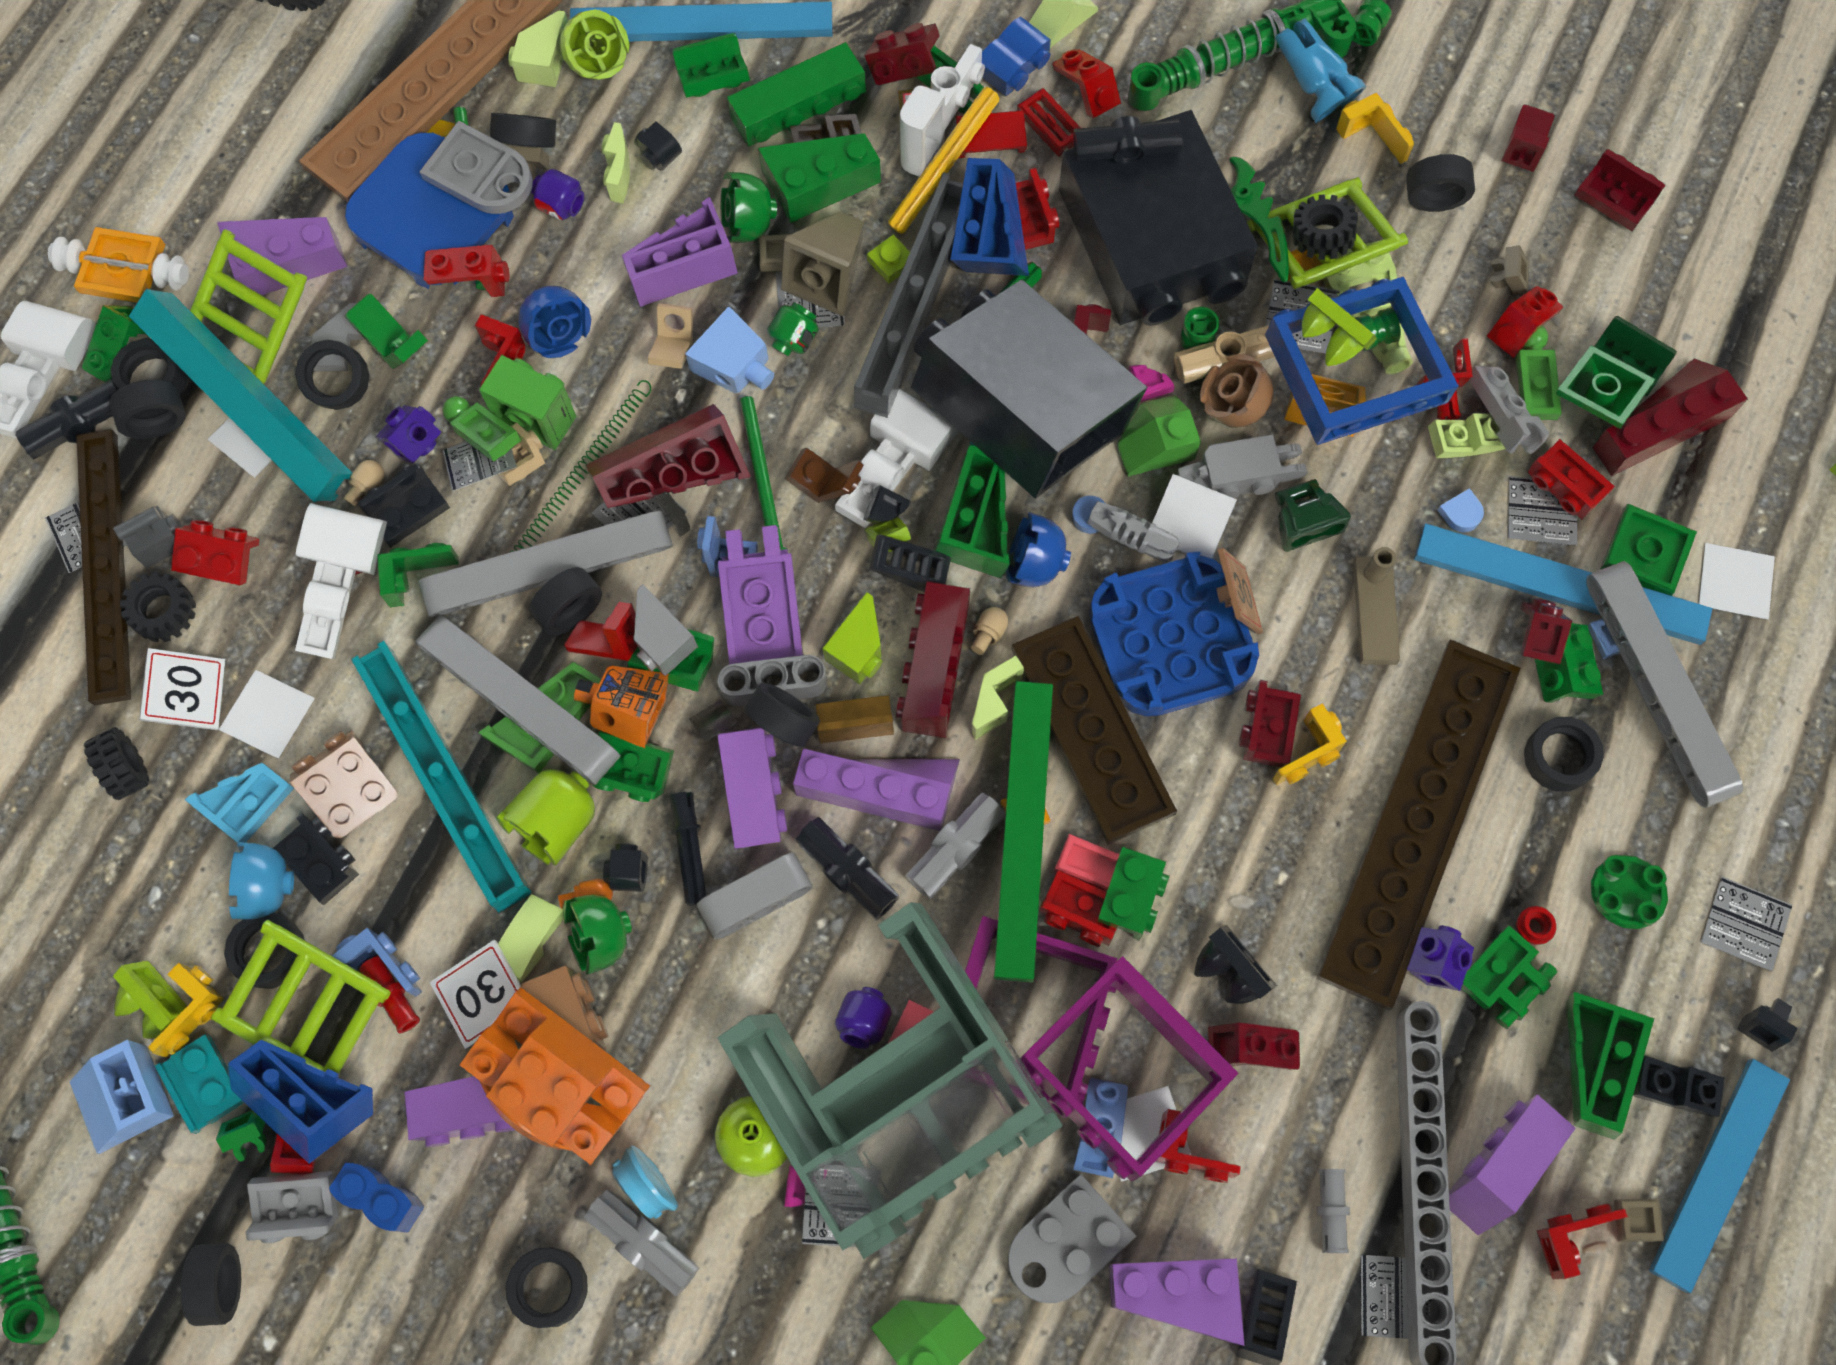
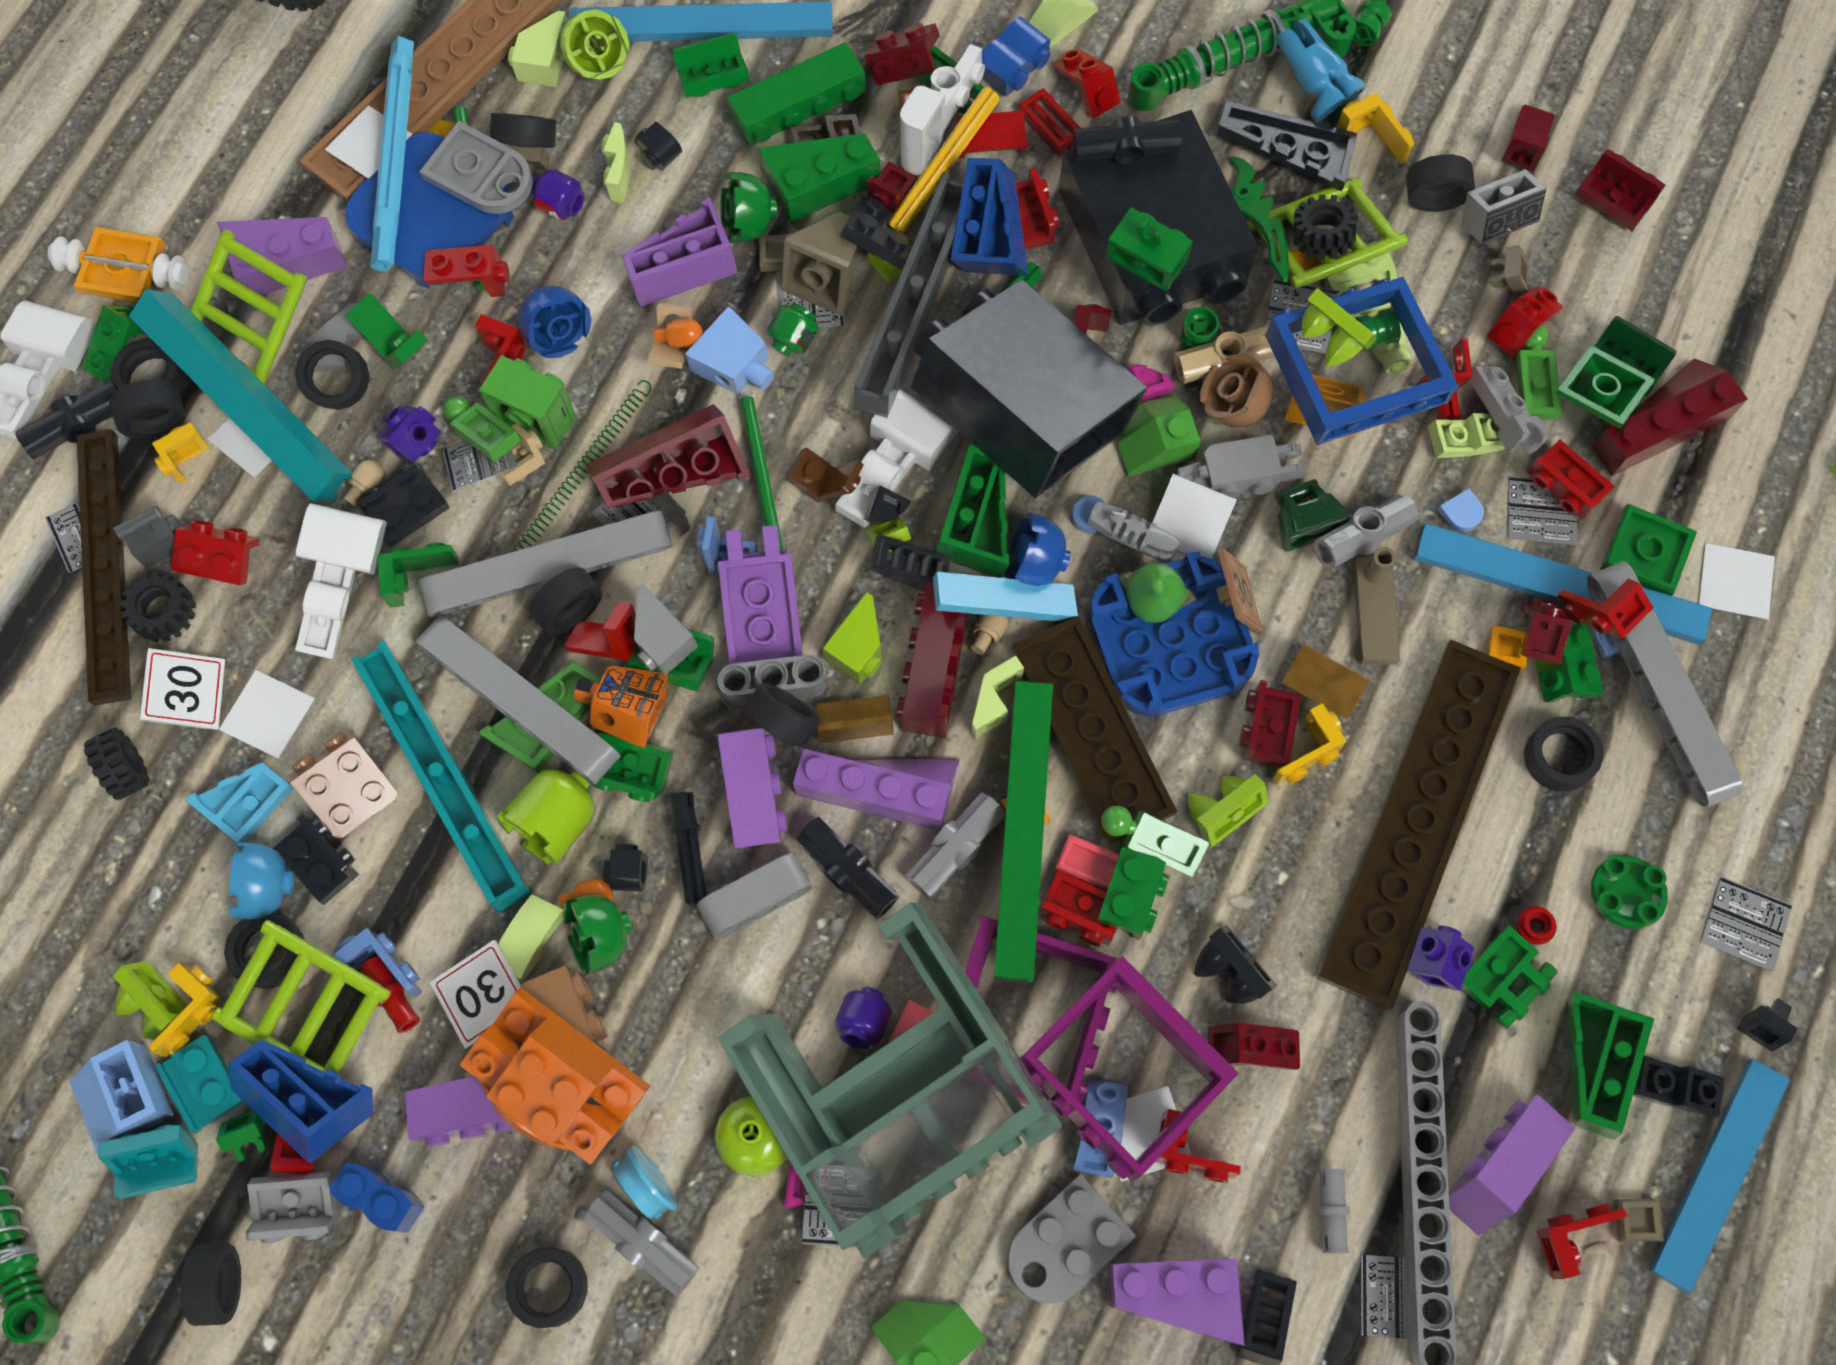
none -> teal bracket [98,1125,198,1199]
none -> yellow bracket [152,422,210,484]
none -> white sticker [325,105,412,179]
none -> medium azure piece [370,35,414,272]
none -> orange cylinder [654,319,703,348]
none -> black plate [840,194,914,270]
none -> dark red bracket [867,161,918,212]
none -> medium azure tile [933,572,1078,622]
none -> plate [1101,806,1209,877]
none -> green brick [1106,208,1193,292]
none -> bright green hat [1119,563,1196,623]
none -> lime tile [1188,774,1269,848]
none -> black wing [1217,101,1358,191]
none -> pearl gold panel [1281,644,1370,720]
none -> light grey piece [1313,494,1419,568]
none -> brick [1461,169,1547,245]
none -> light orange tile [1486,625,1527,671]
none -> red bracket [1558,579,1654,639]

